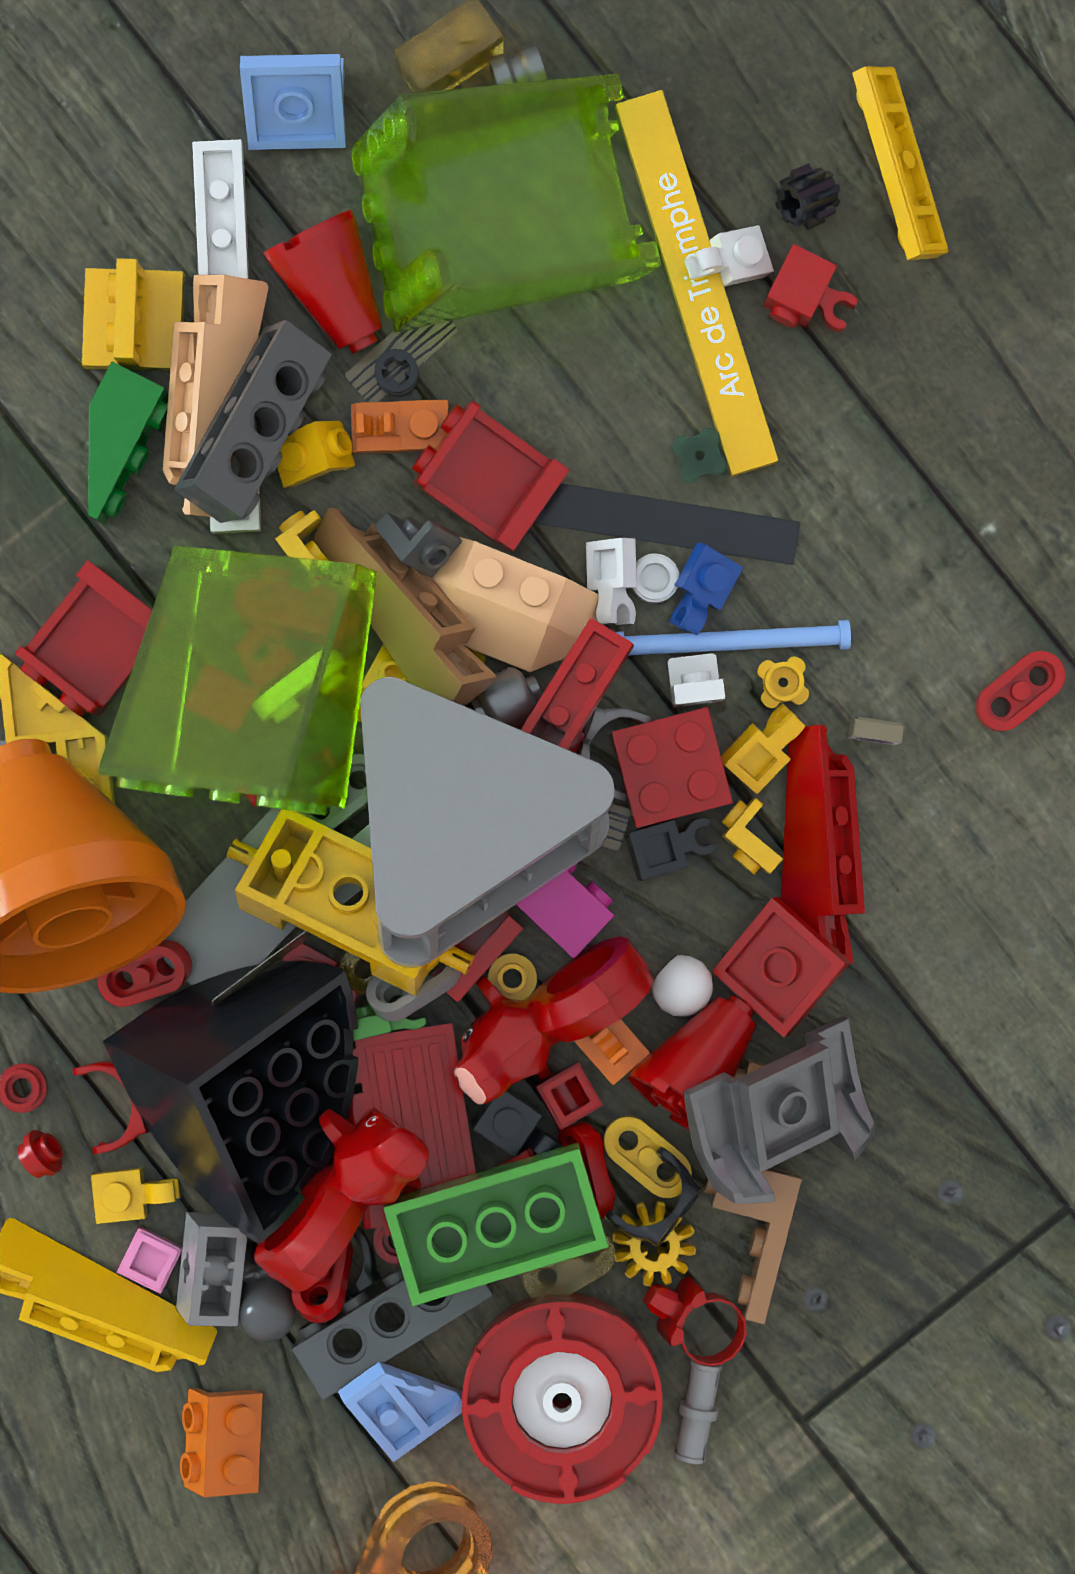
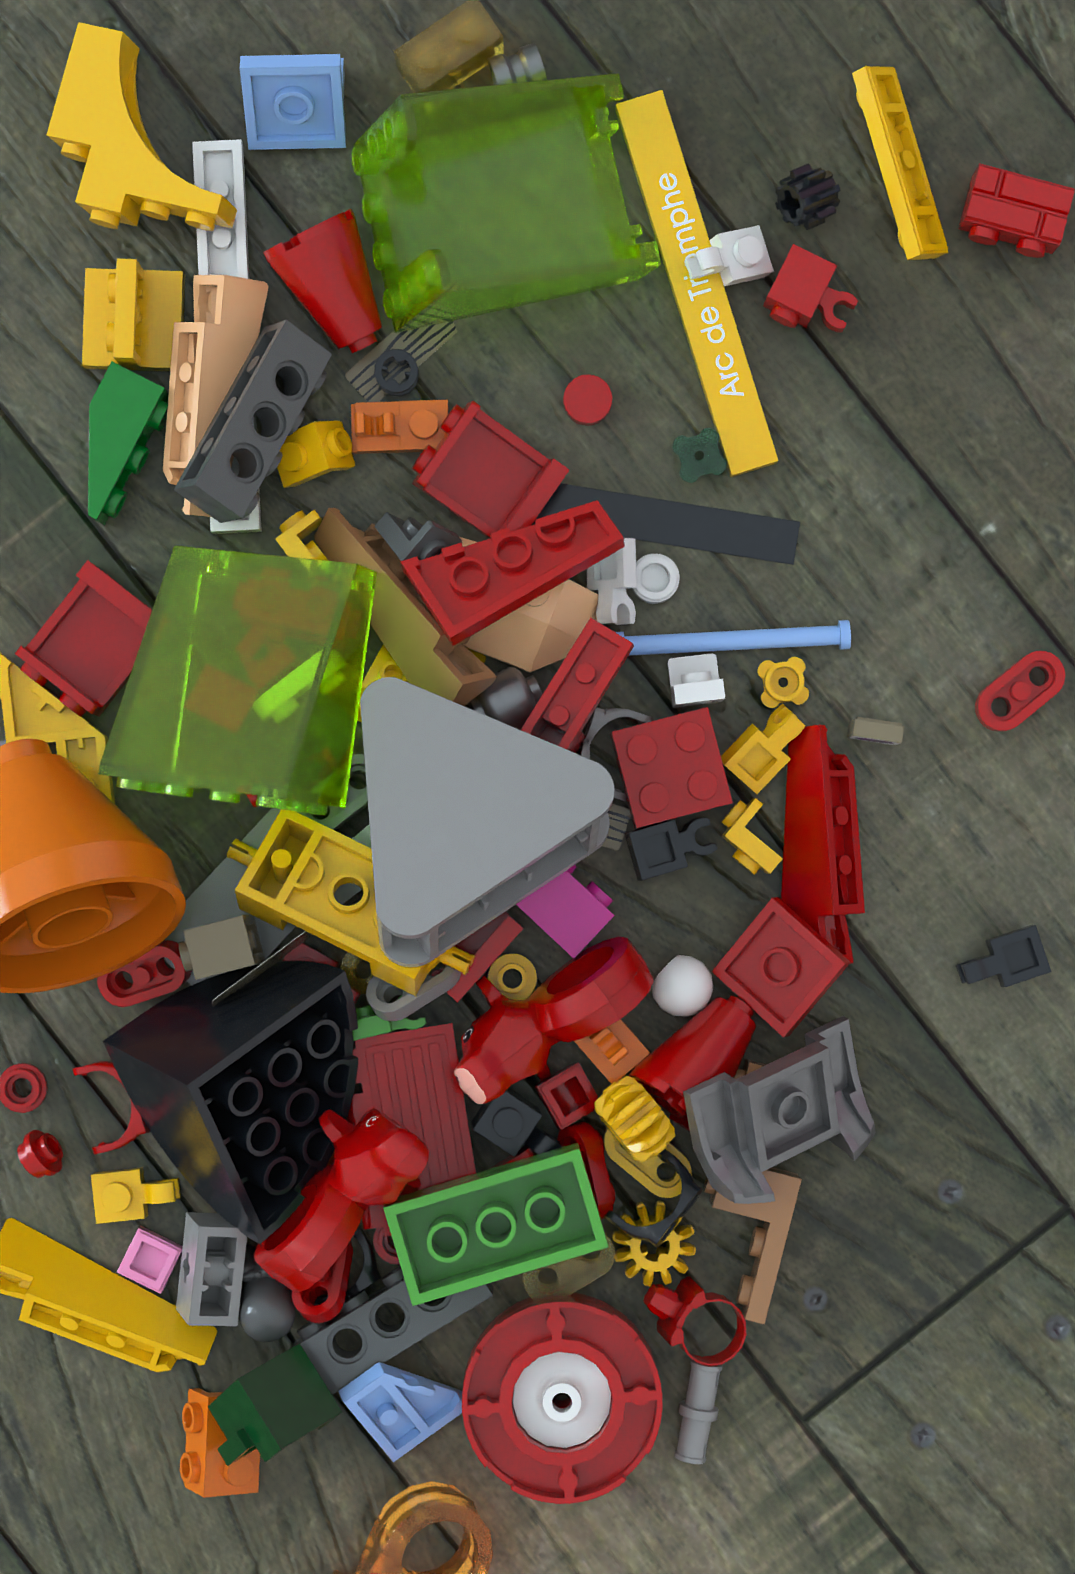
blue plate [669,542,743,635] -> none
none -> yellow arch [46,22,237,231]
none -> dark tan brick [179,914,265,980]
none -> dark green plate [208,1343,342,1466]
none -> red wing [400,500,625,646]
none -> red tile [563,374,612,426]
none -> yellow gear [594,1076,675,1163]
none -> black plate [956,925,1051,987]
none -> red brick [959,163,1075,258]

